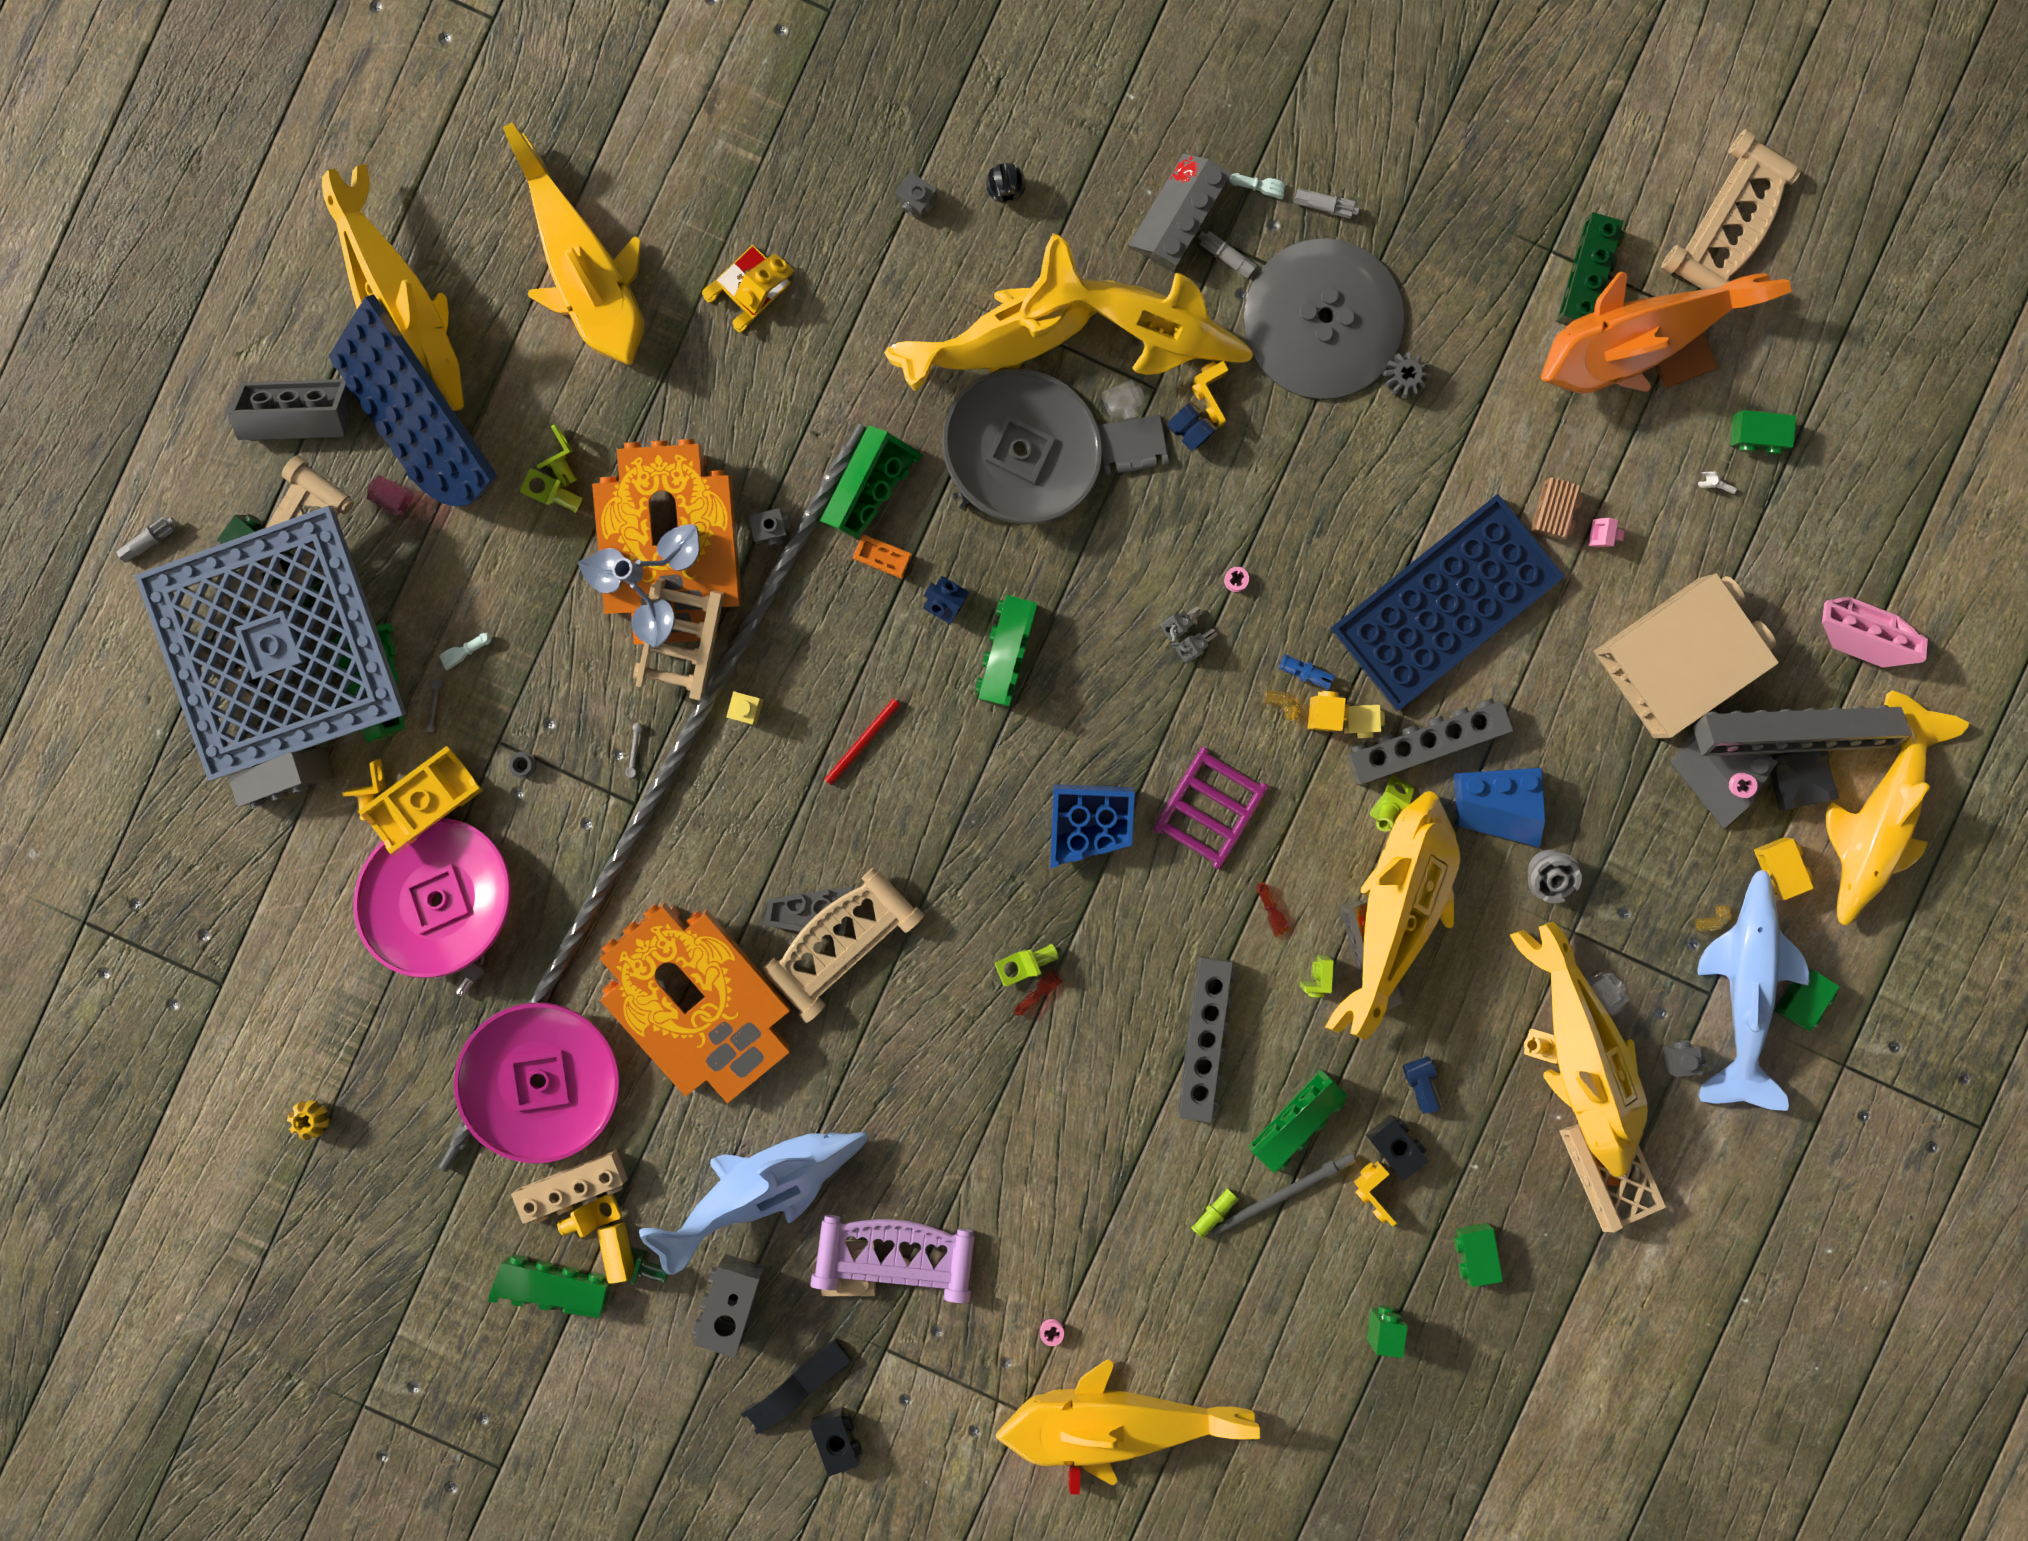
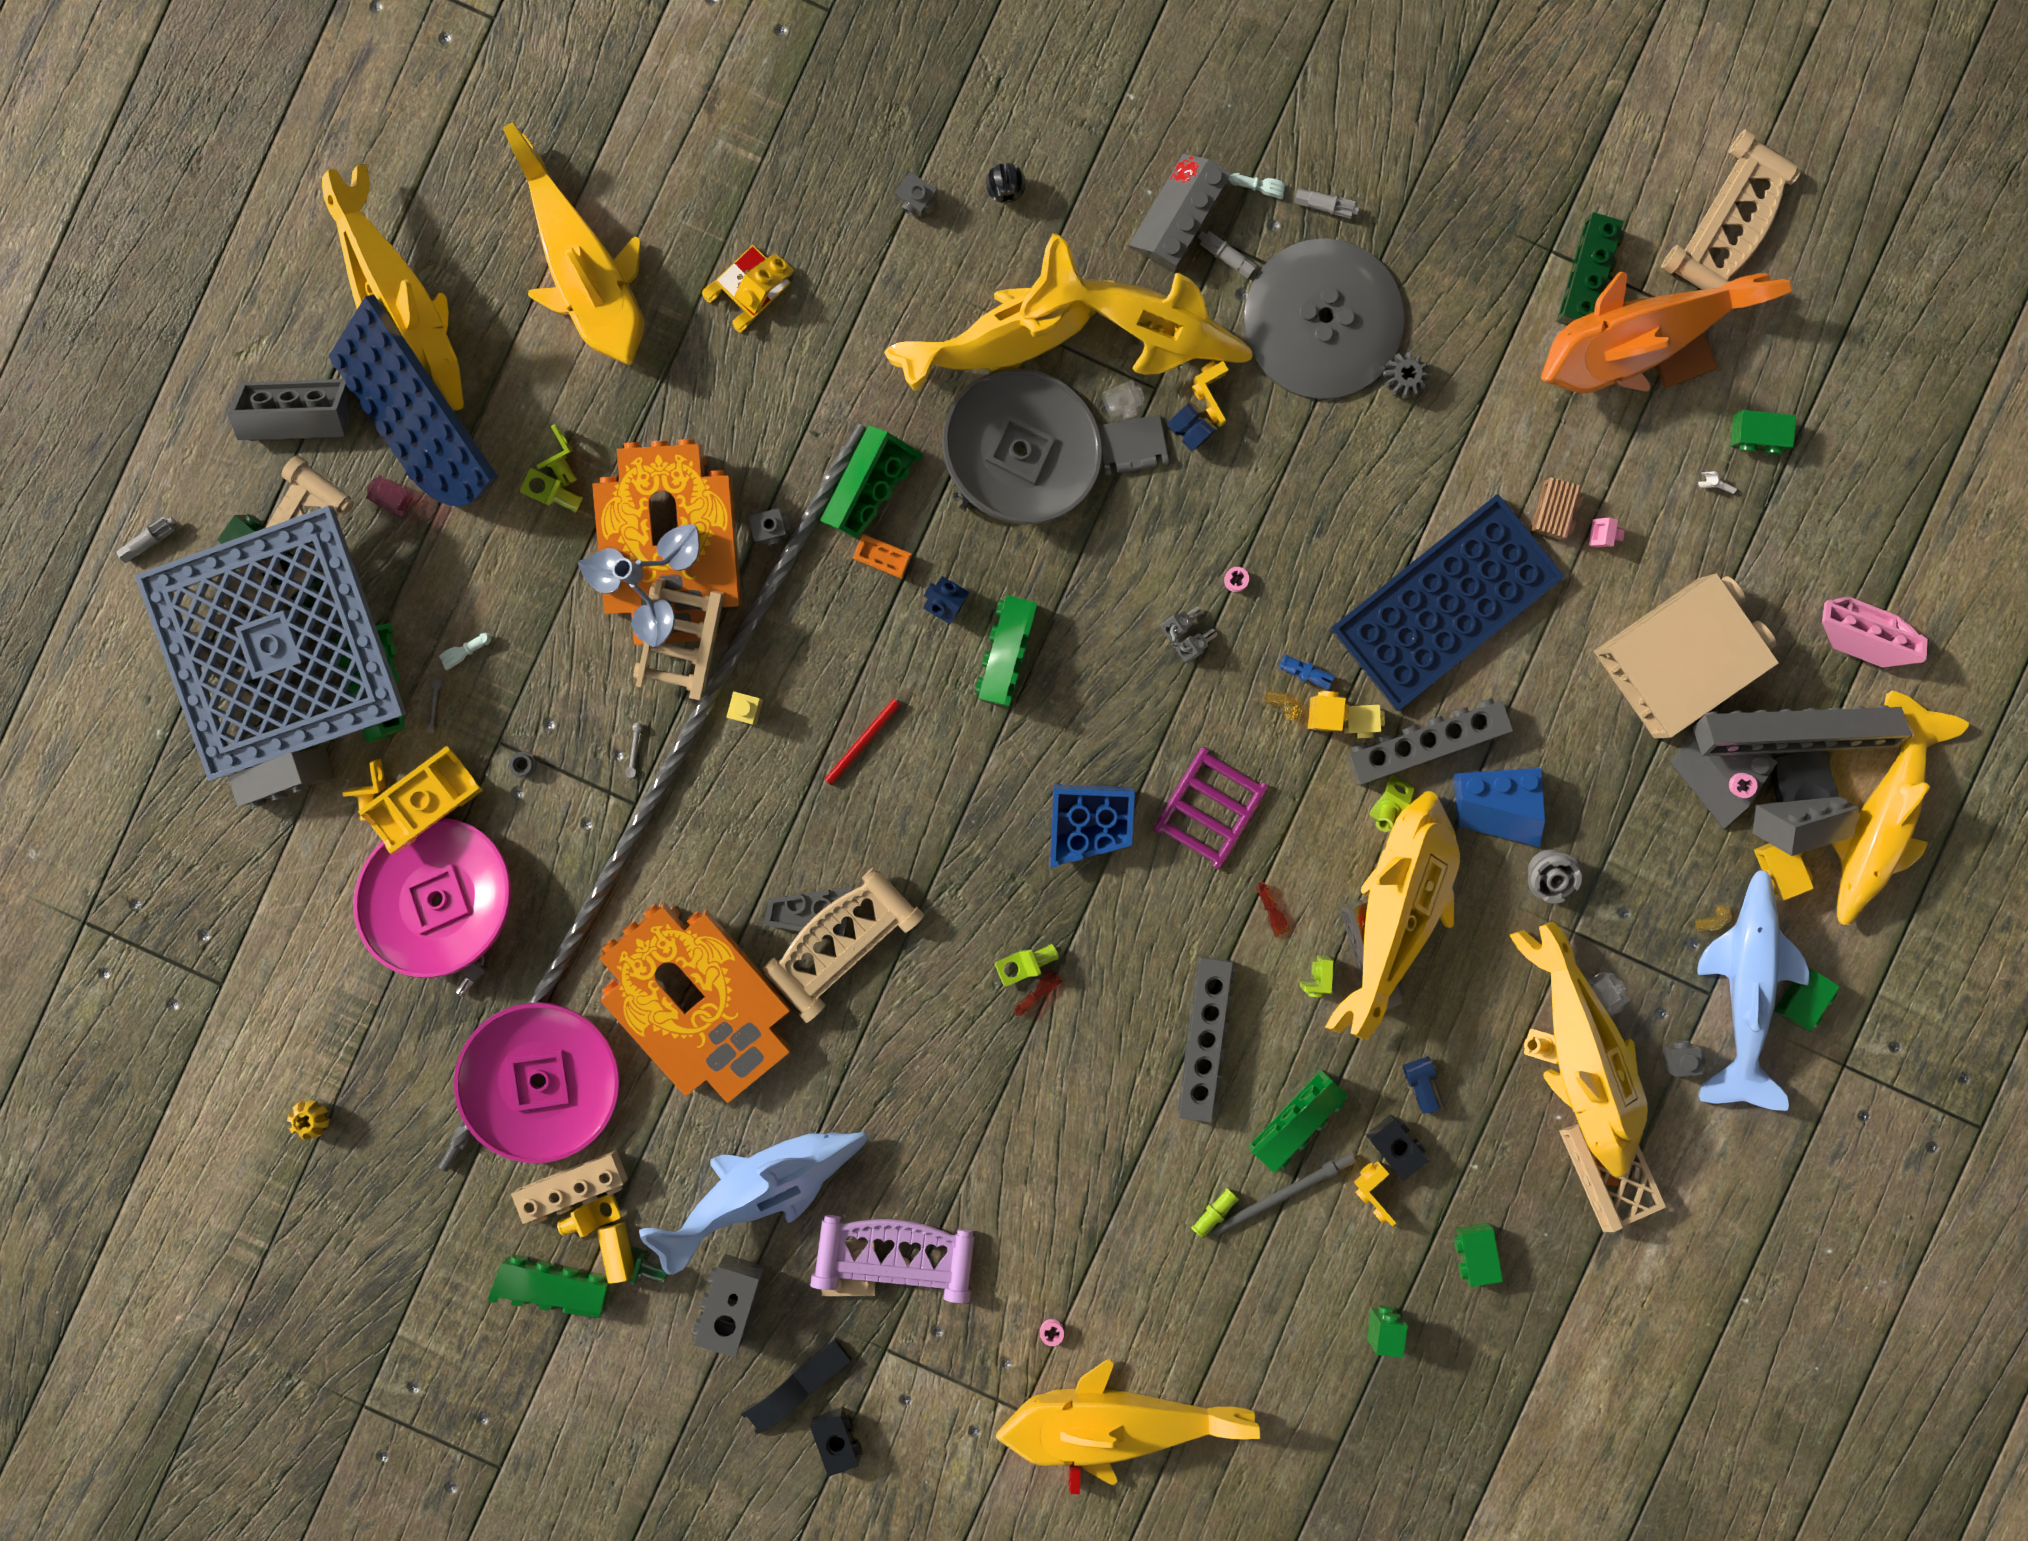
none -> dark grey wedge [1752,797,1859,856]

